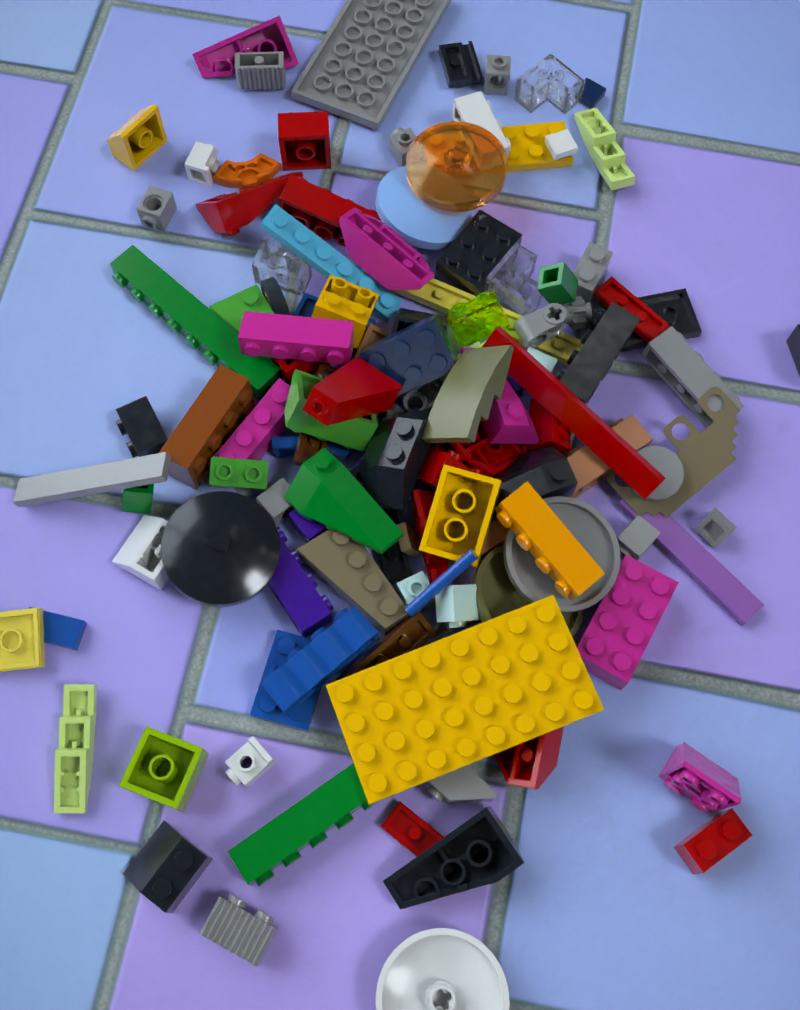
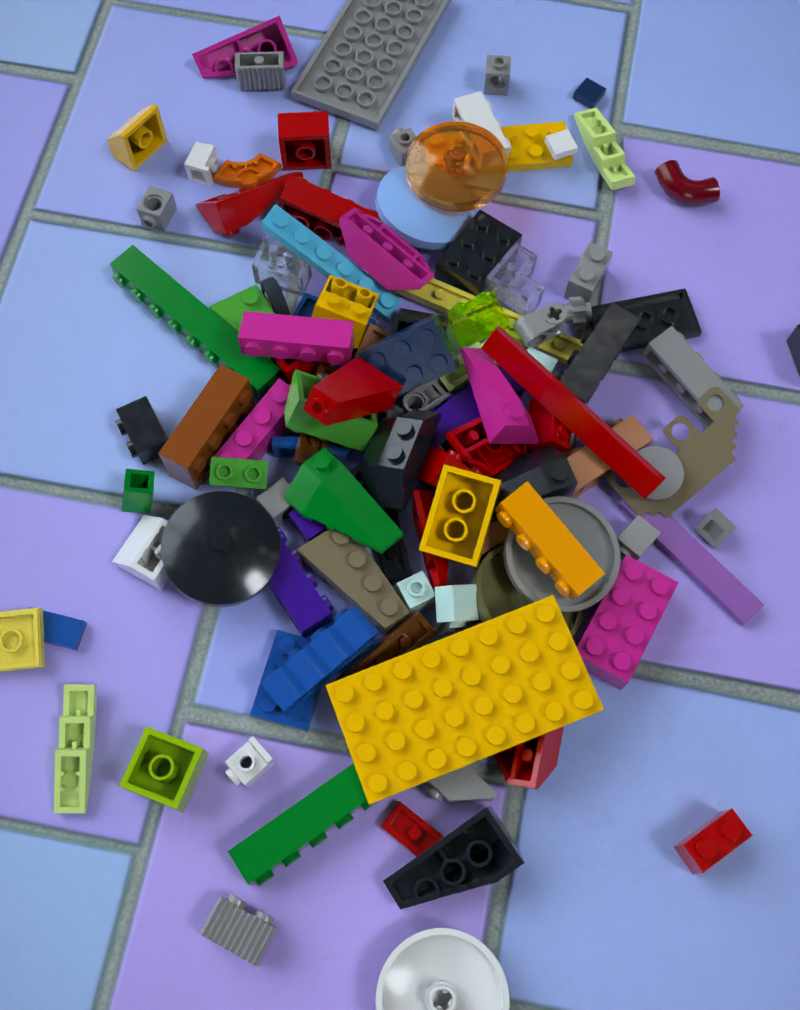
light grey tile [13,452,171,507] -> none
black slope [123,820,213,913] -> none
tan tile [397,522,422,557] -> none
blue bar [405,549,478,617] -> none
olive slope [422,345,514,443] -> none
black plate [438,41,483,88] -> none
clear brick [514,53,586,114] -> none
green brick [537,262,578,305] -> none
red tile [593,276,670,343] -> none
dark pink slope [658,742,742,813] -> none
none -> dark red cylinder [655,160,720,206]

